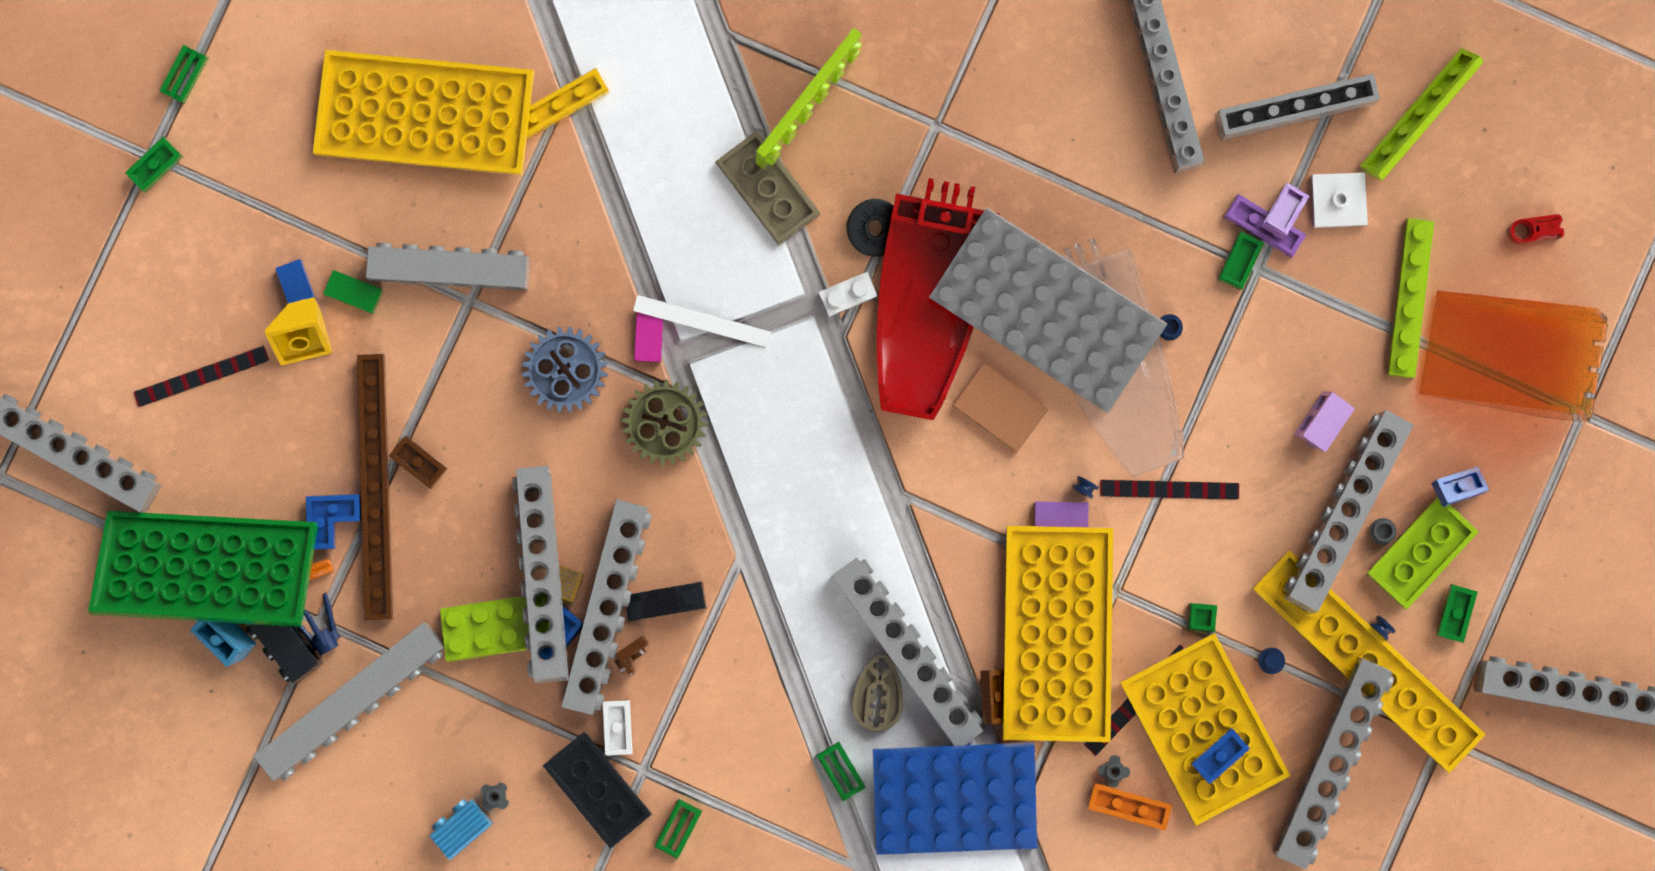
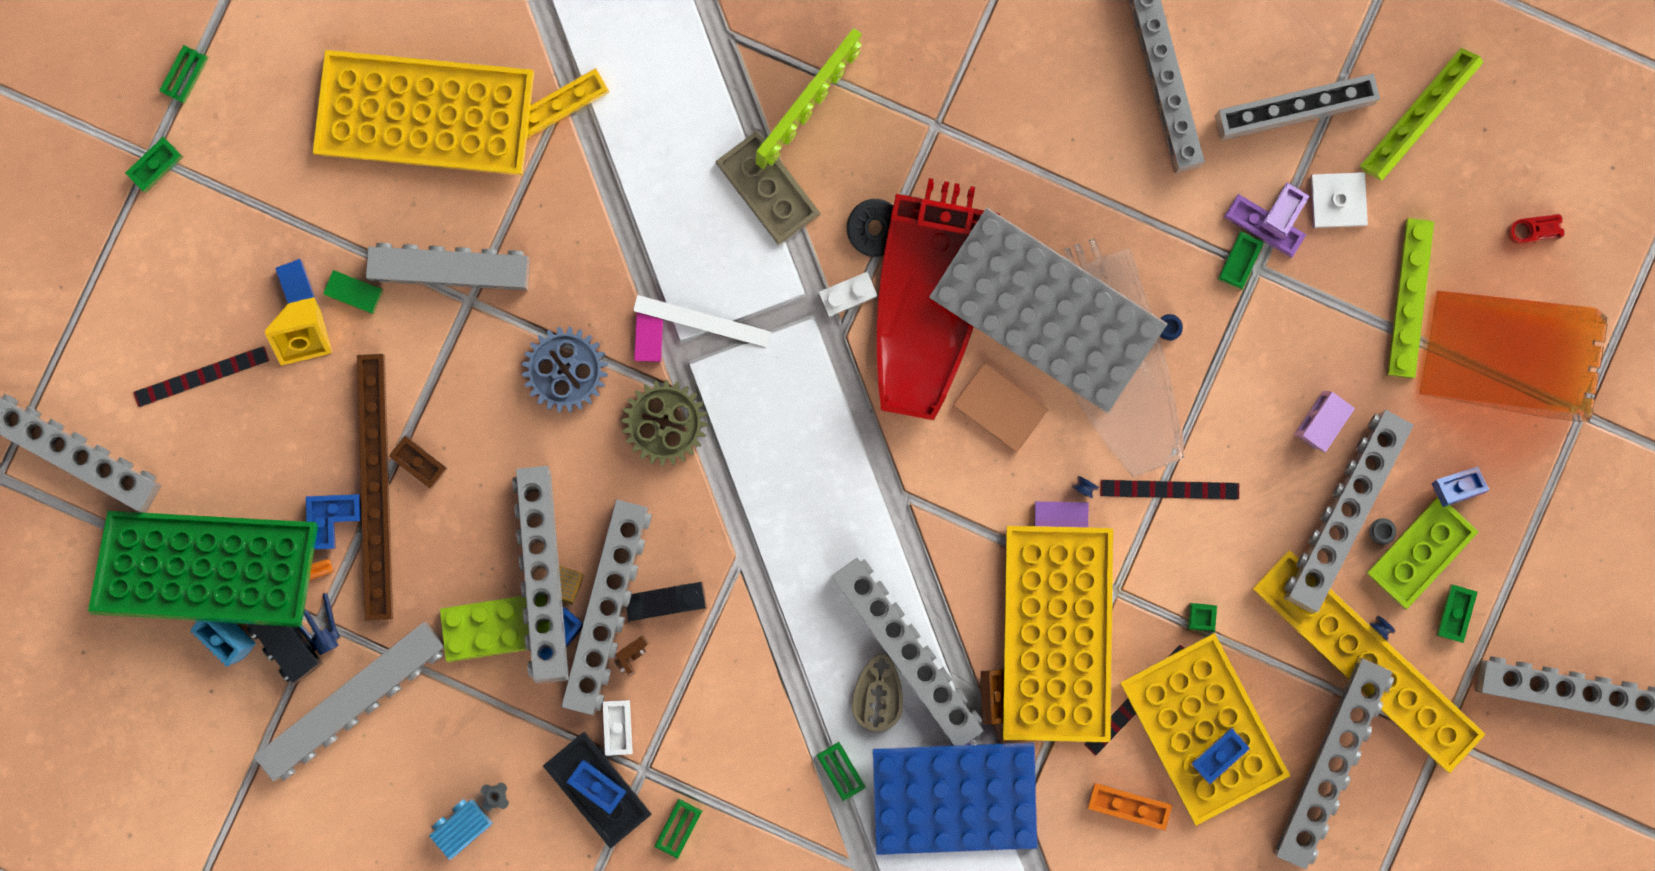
dark grey plate [1098,755,1130,788] -> none
dark blue plate [1258,647,1285,674] -> none
none -> blue plate [567,760,627,814]

